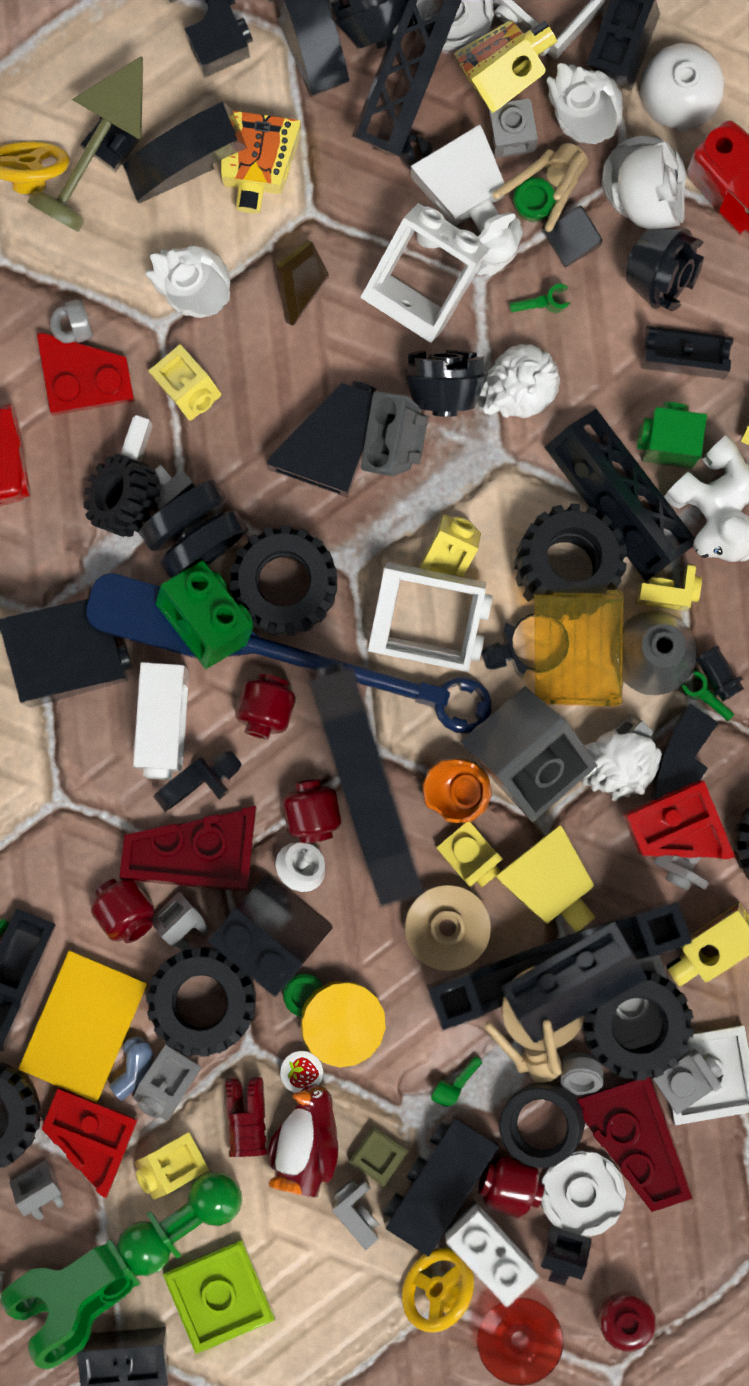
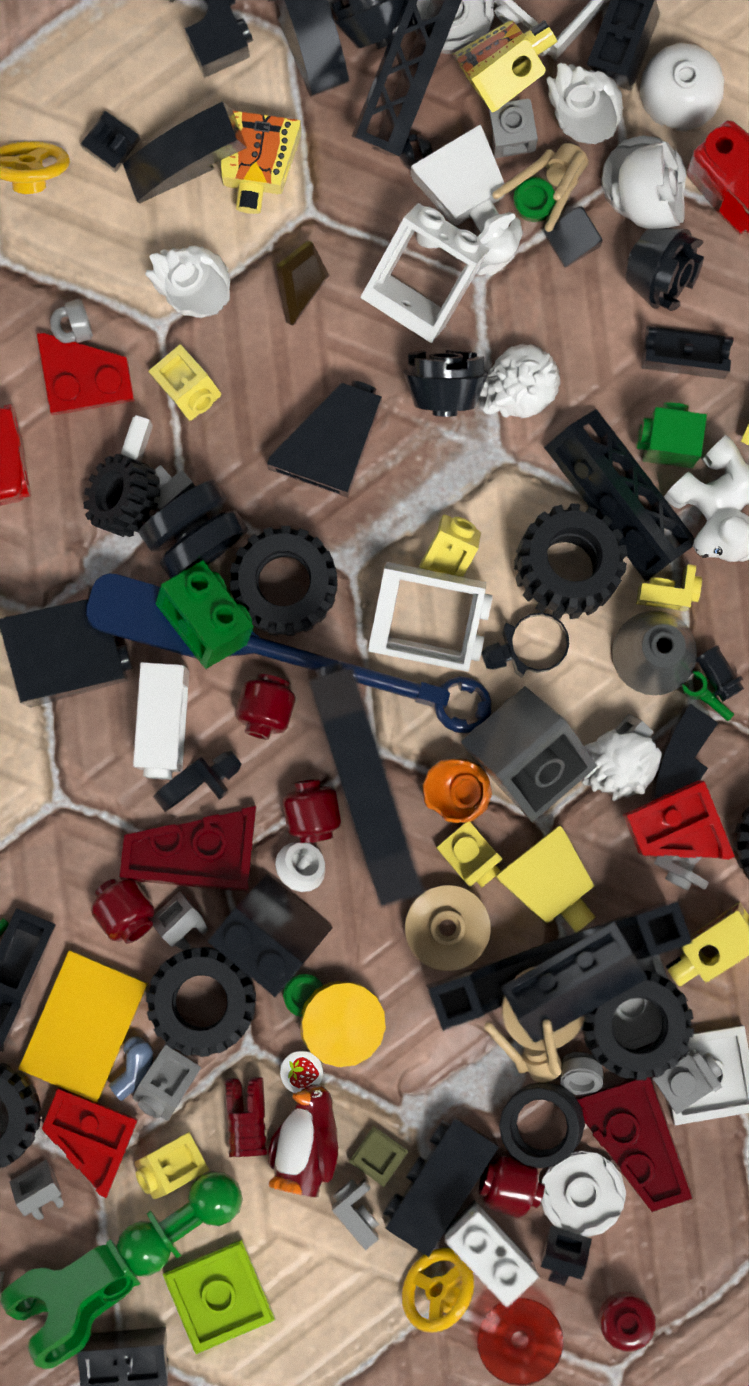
olive piece [27,56,143,232] -> none
dark grey piece [361,391,429,476] -> none
green hand [431,1056,483,1107] -> none
green hand [510,284,571,313] -> none
clear yellow piece [534,590,624,706] -> none

